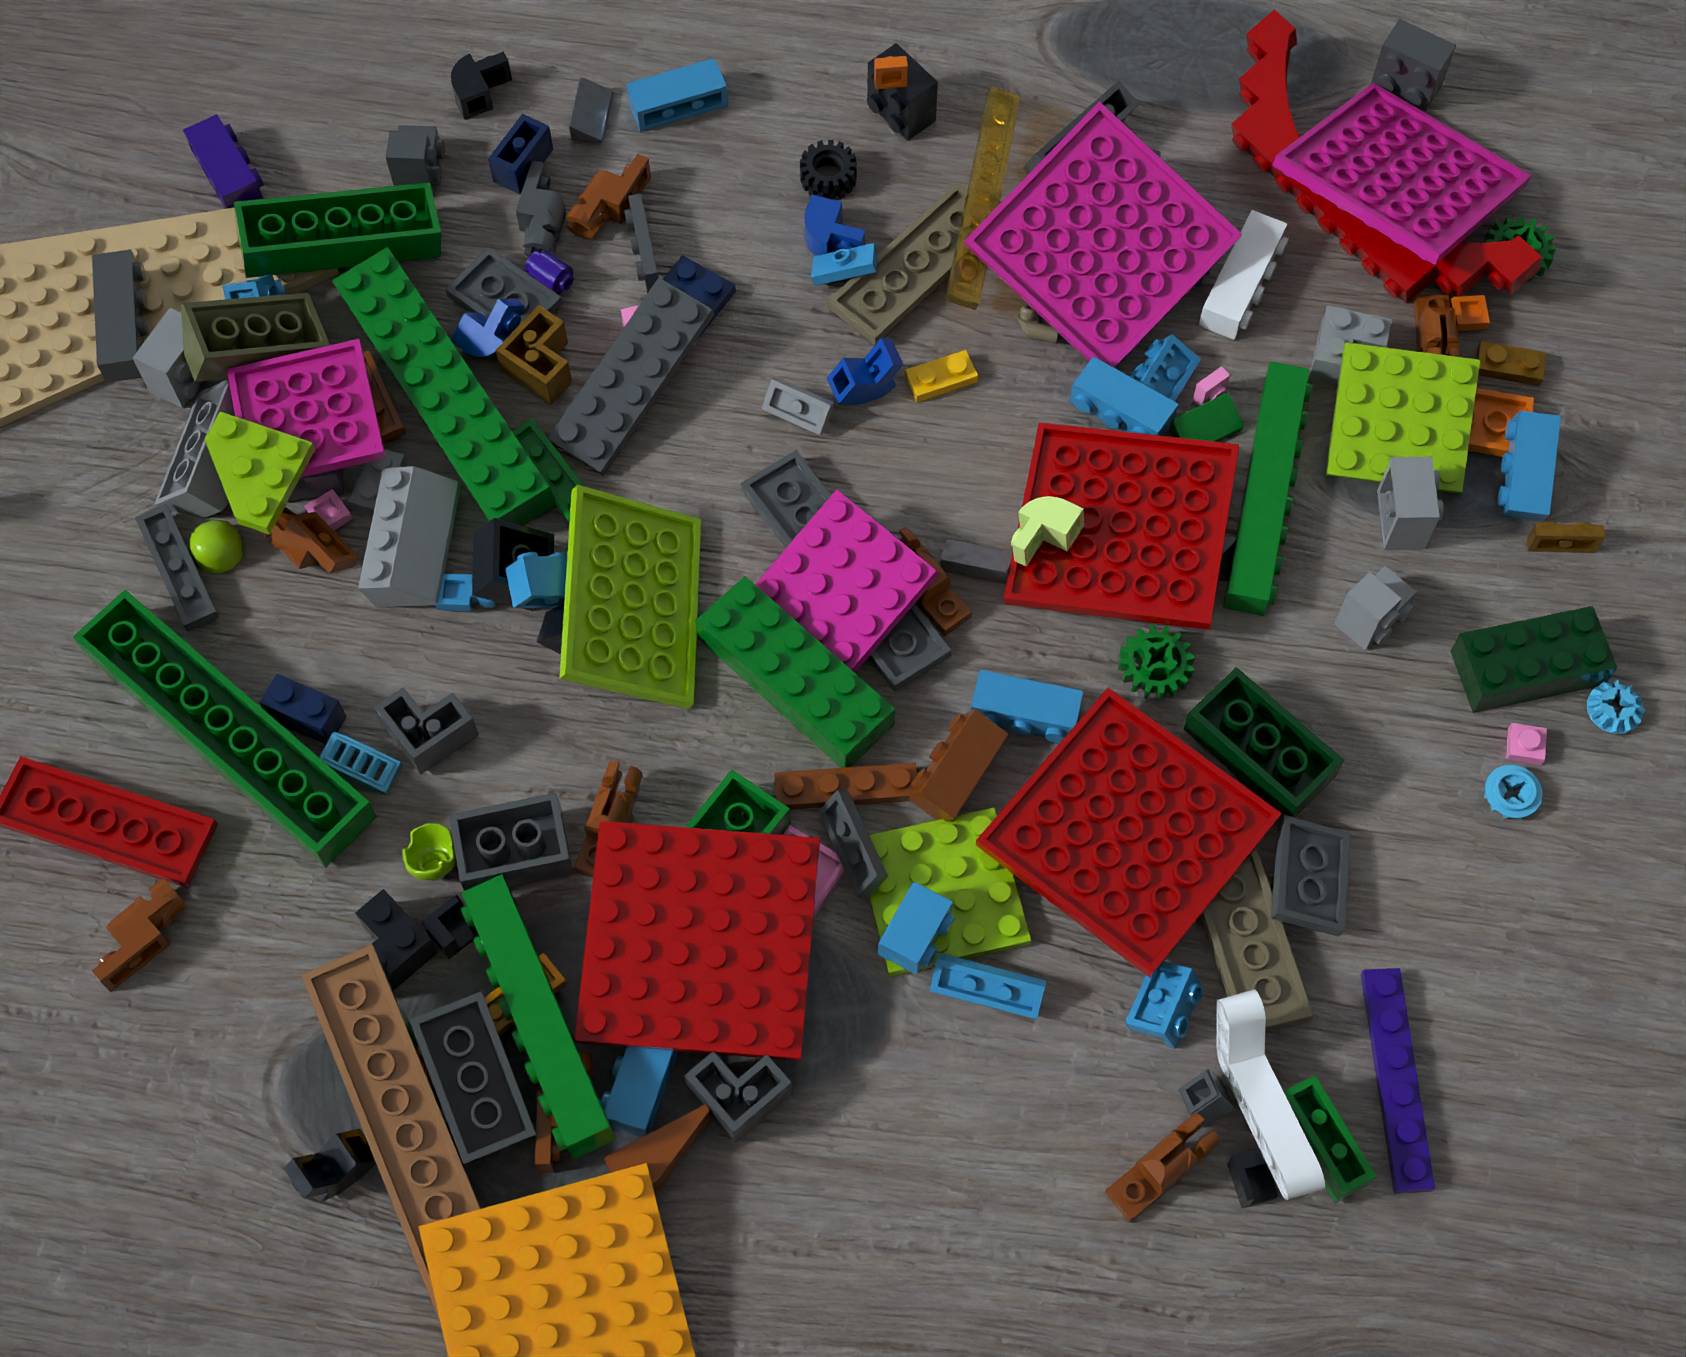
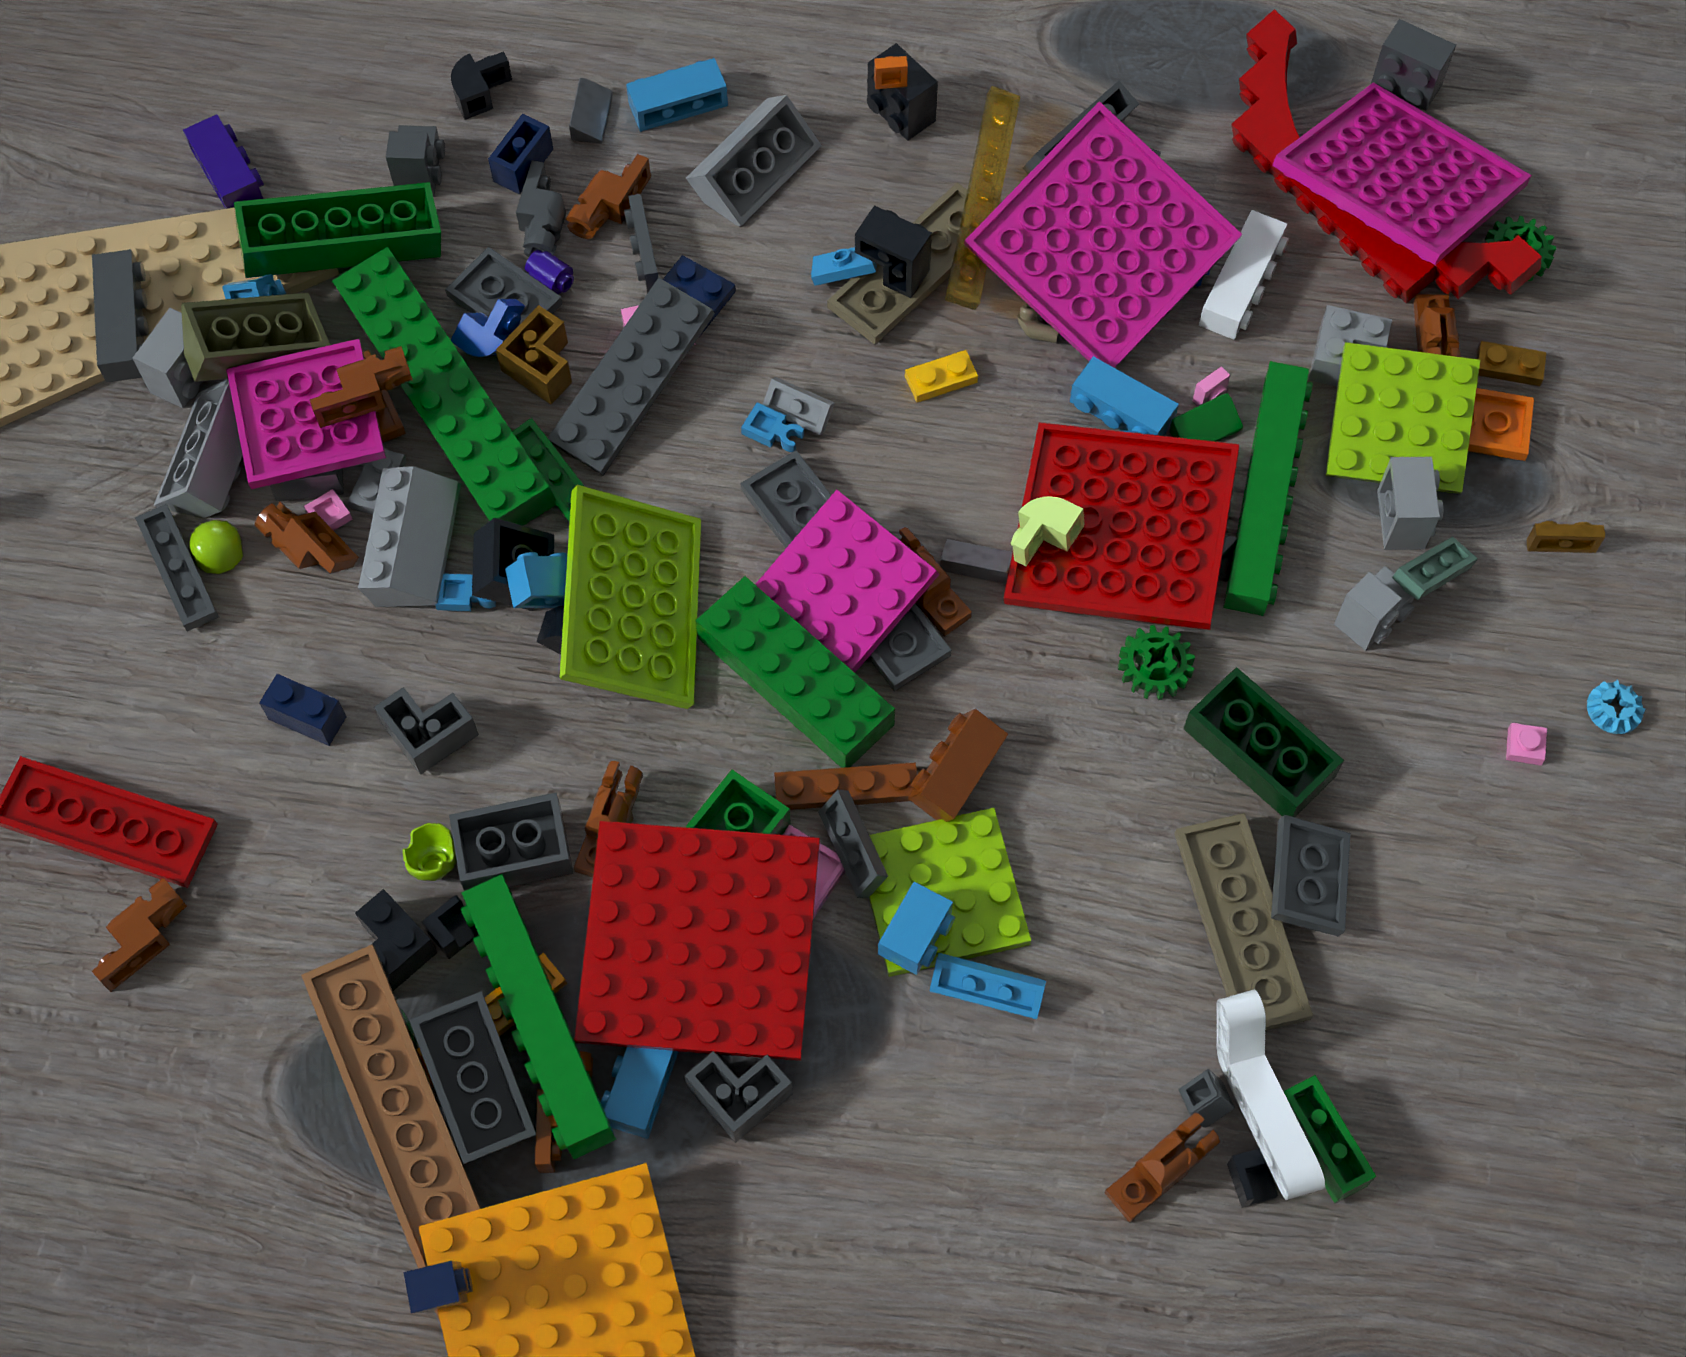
green brick [73,590,377,868] -> none
lime plate [205,411,315,535] -> none
black brick [284,1129,376,1202] -> none
medium azure slope [319,732,402,795] -> none
dark orange slope [603,1104,712,1196] -> none
black tyre [800,140,857,200] -> none
blue brick [804,194,865,256] -> none
blue brick [827,338,904,405] -> none
dark azure brick [971,669,1083,743] -> none
red plate [975,688,1282,978] -> none
dark azure bracket [1125,961,1203,1049] -> none
dark azure bracket [1130,334,1201,401] -> none
dark purple plate [1361,968,1435,1194] -> none
orange plate [1450,295,1490,331] -> none
dark green brick [1450,606,1617,713] -> none
medium azure gear [1484,765,1543,821] -> none
dark azure brick [1497,411,1561,522] -> none
none -> dark orange plate [309,346,413,428]
none -> dark blue brick [403,1261,473,1313]
none -> light grey slope [686,95,822,226]
none -> dark azure plate [741,402,804,452]
none -> black brick [855,205,932,298]
none -> sand green plate [1392,536,1478,601]

